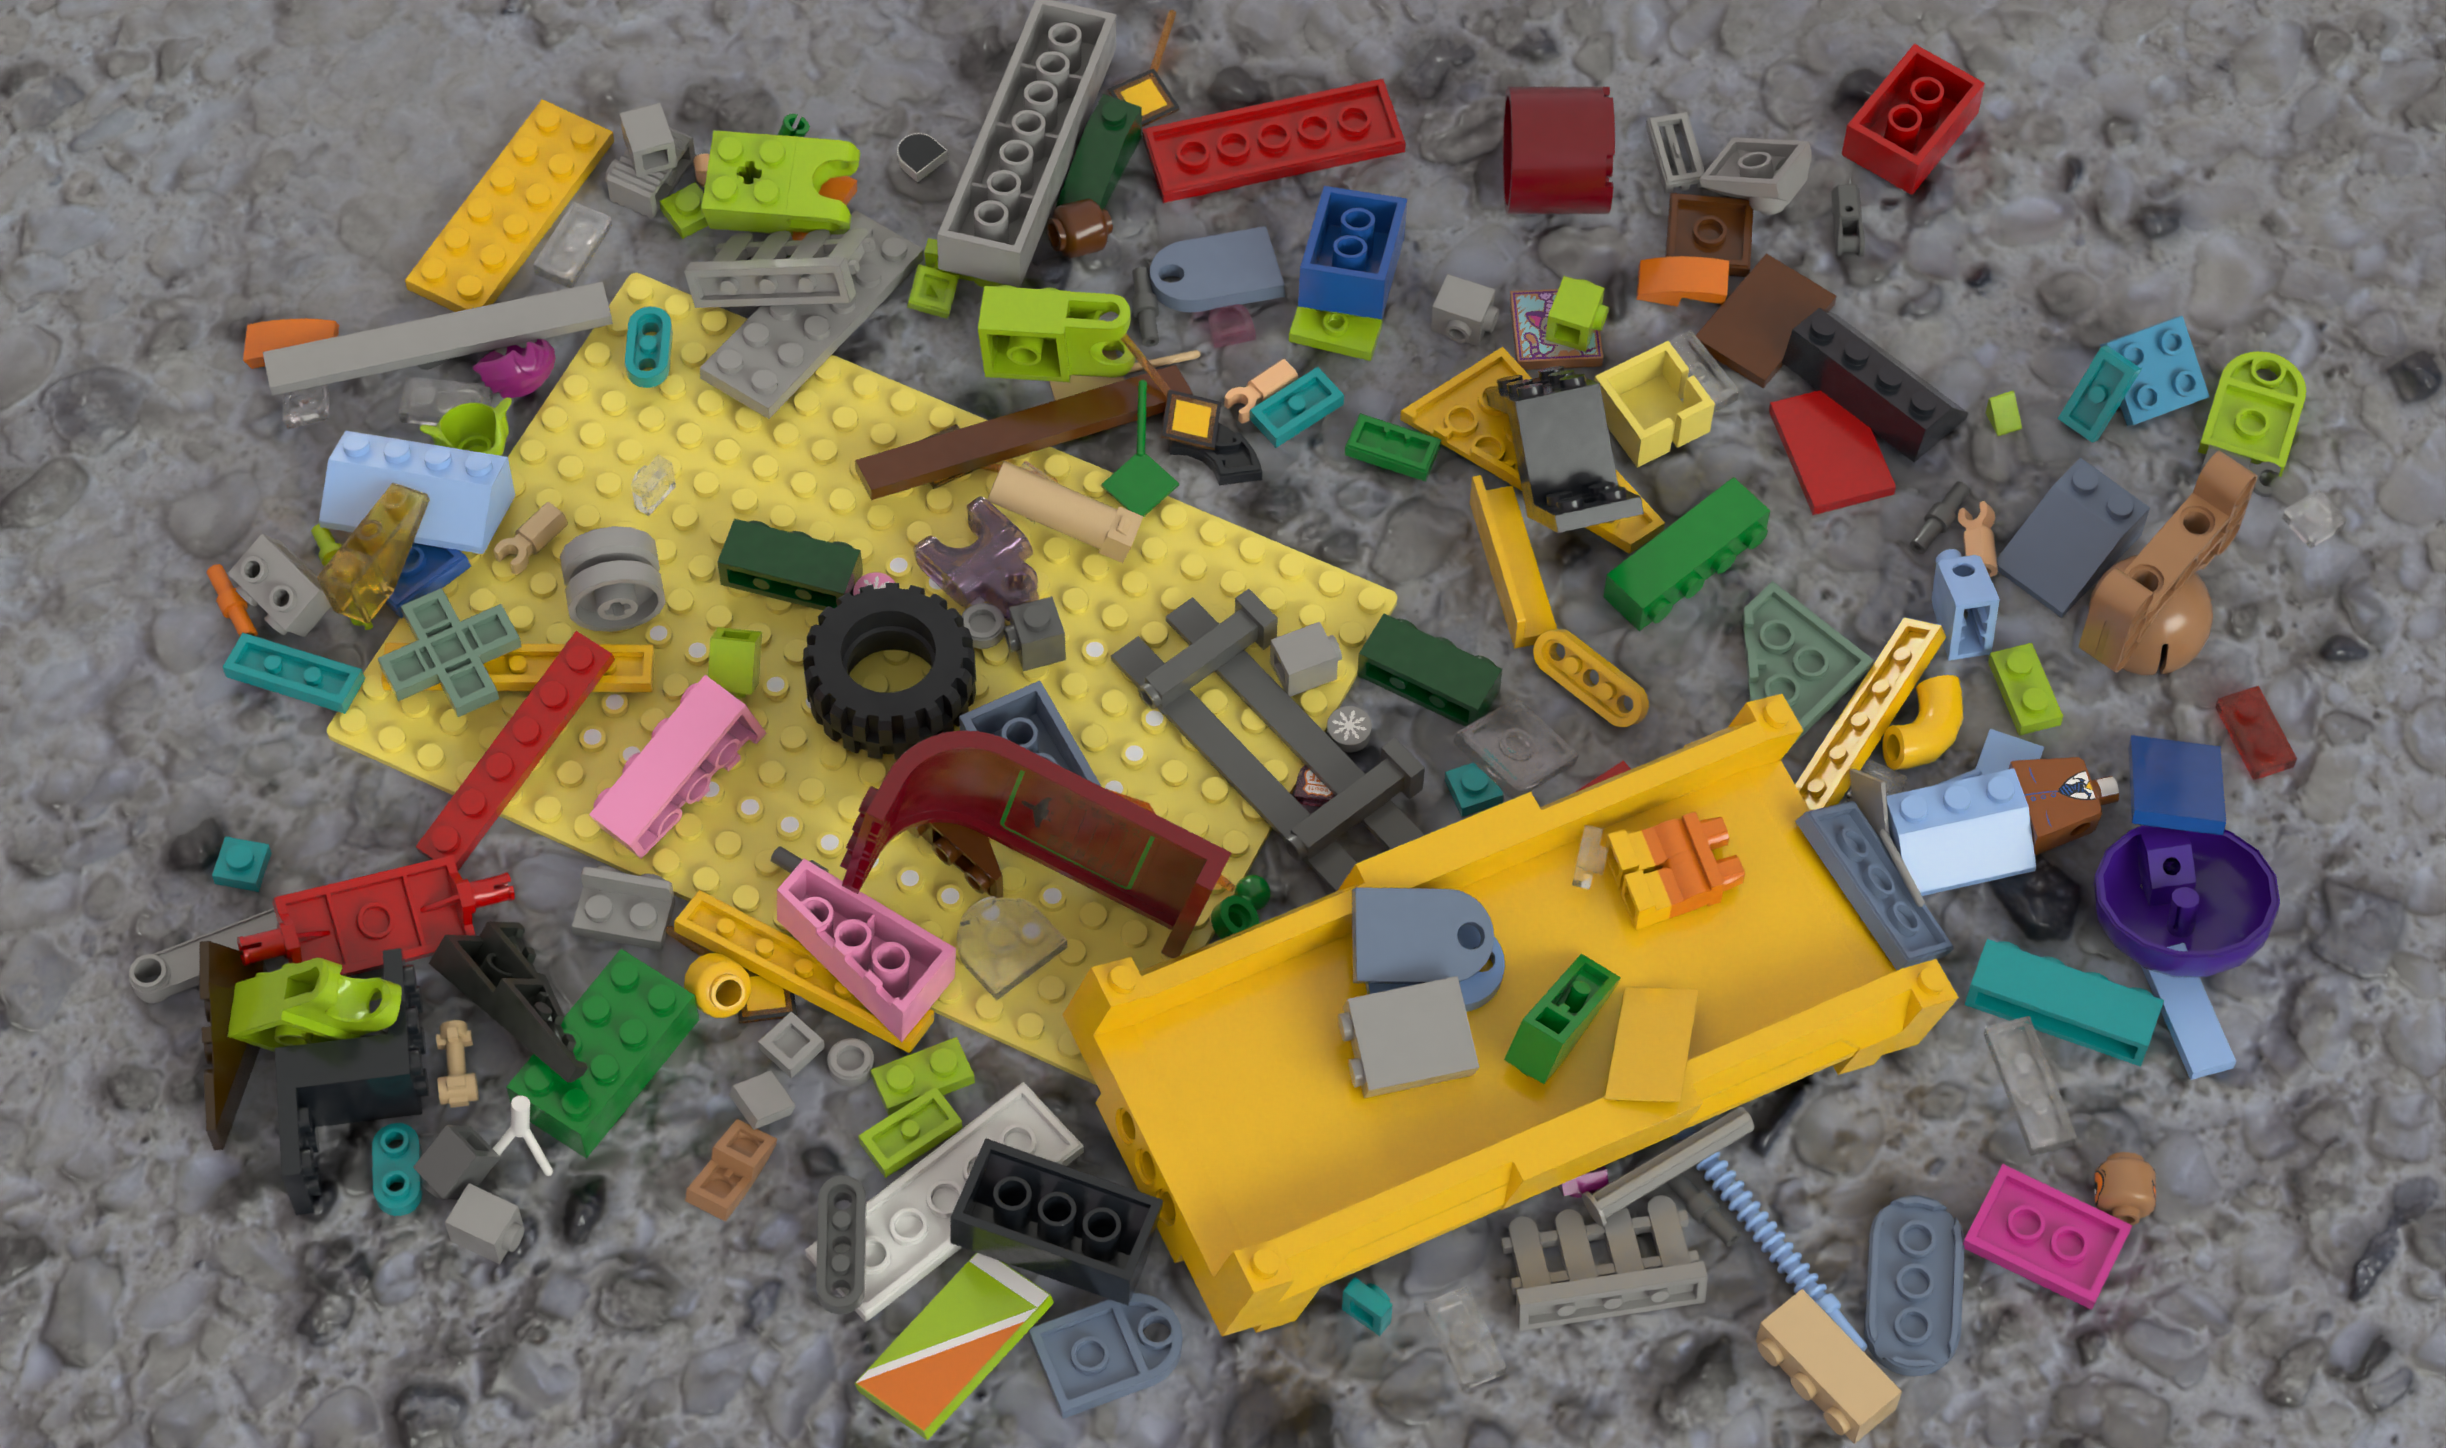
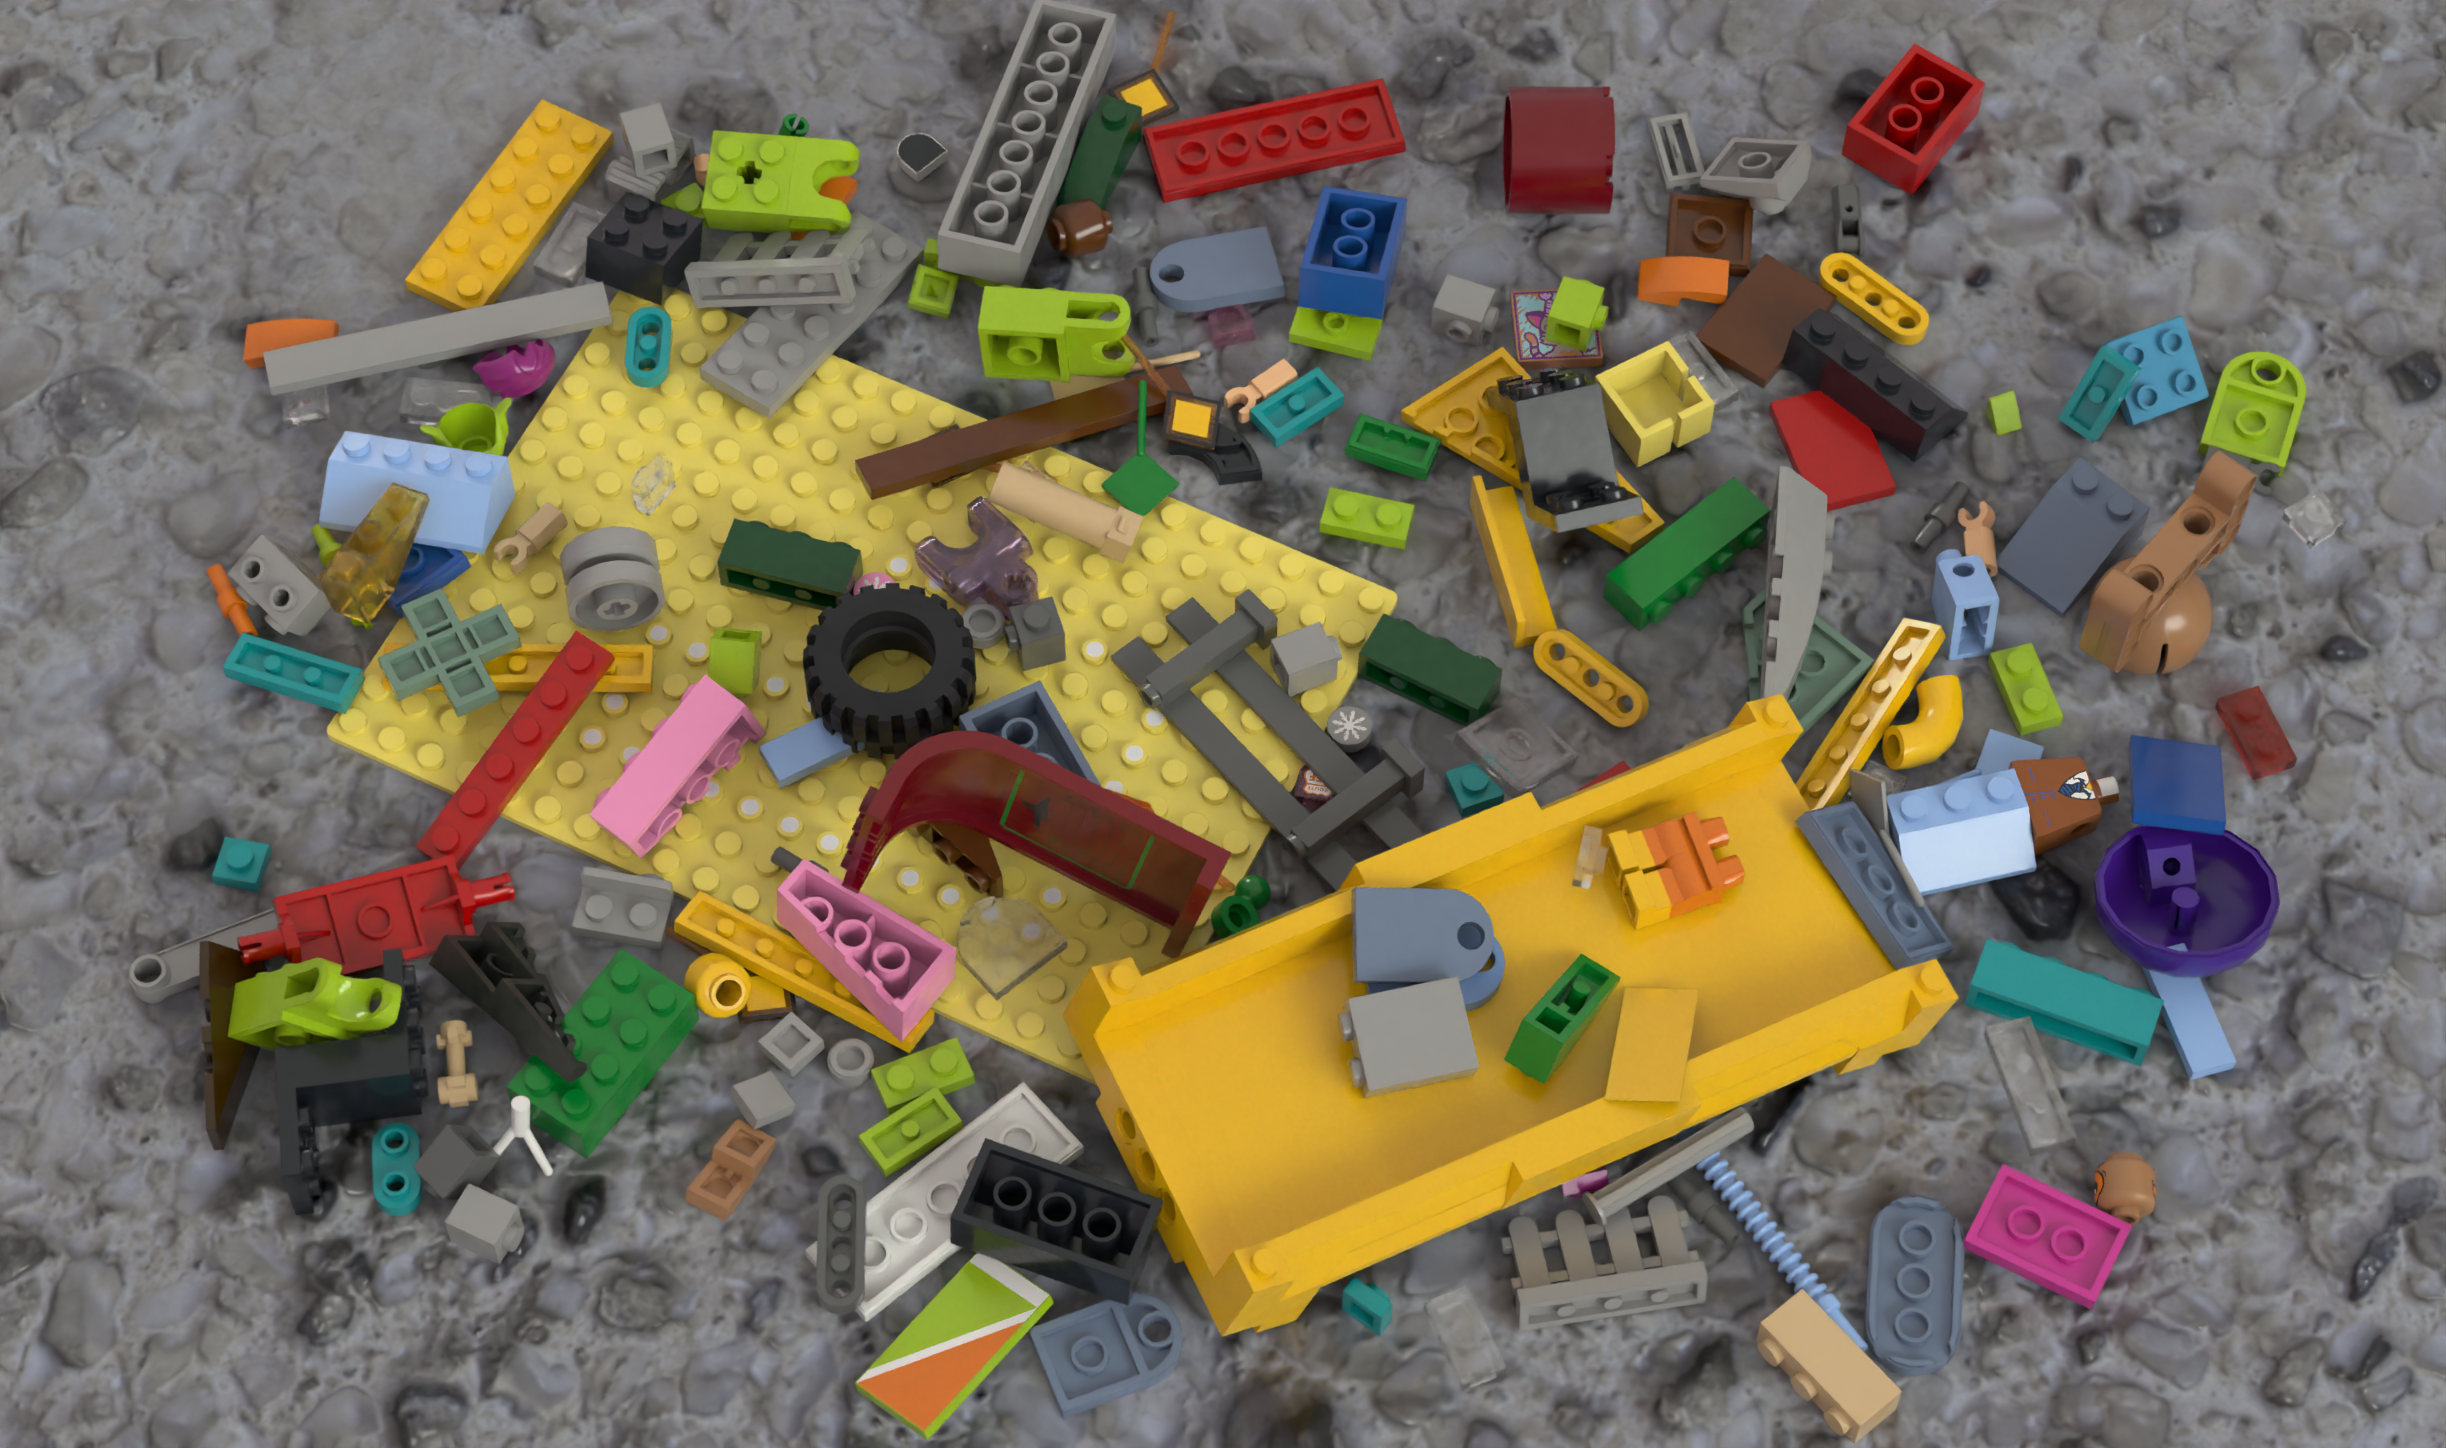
none -> black brick [585,191,703,305]
none -> light blue tile [759,689,881,789]
none -> lime plate [1319,487,1415,550]
none -> light grey wedge [1760,466,1834,701]
none -> yellow plate [1818,253,1929,346]

